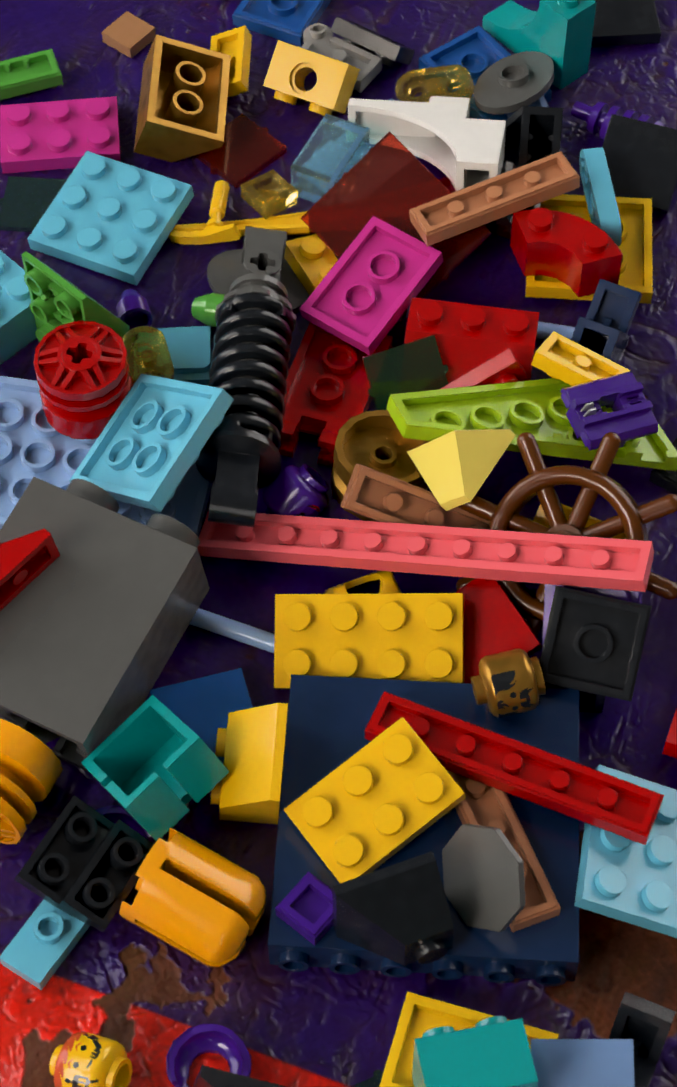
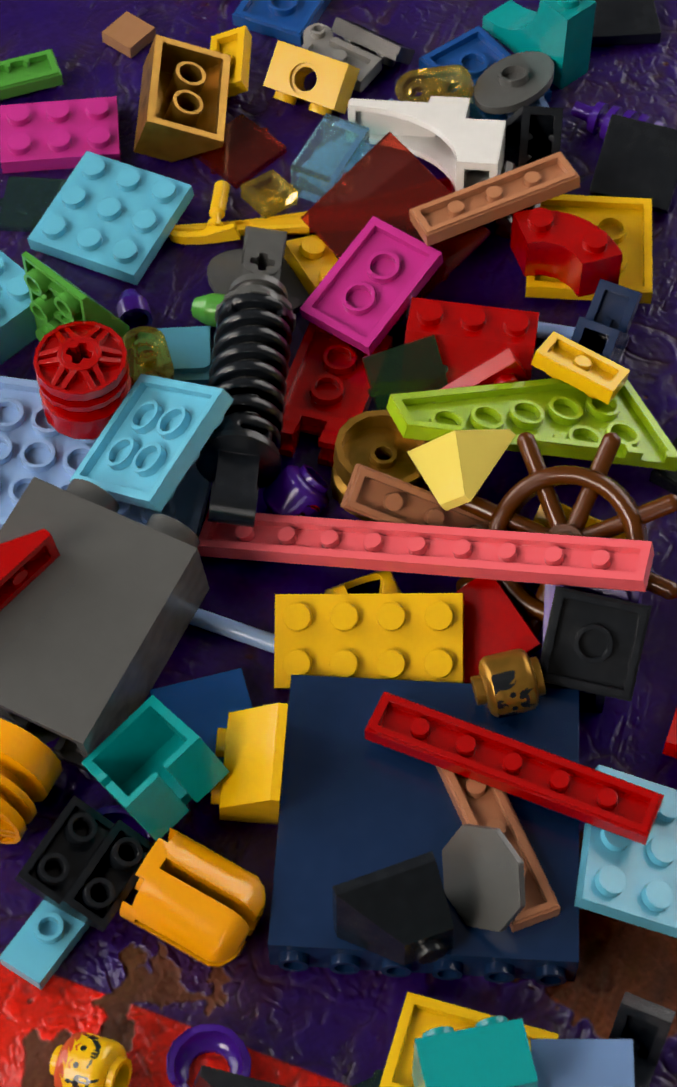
dark purple tile [275,871,333,946] -> none
yellow plate [283,717,466,883] -> none
dark purple piece [561,372,658,451] -> none
medium azure beam [579,147,622,246] -> none

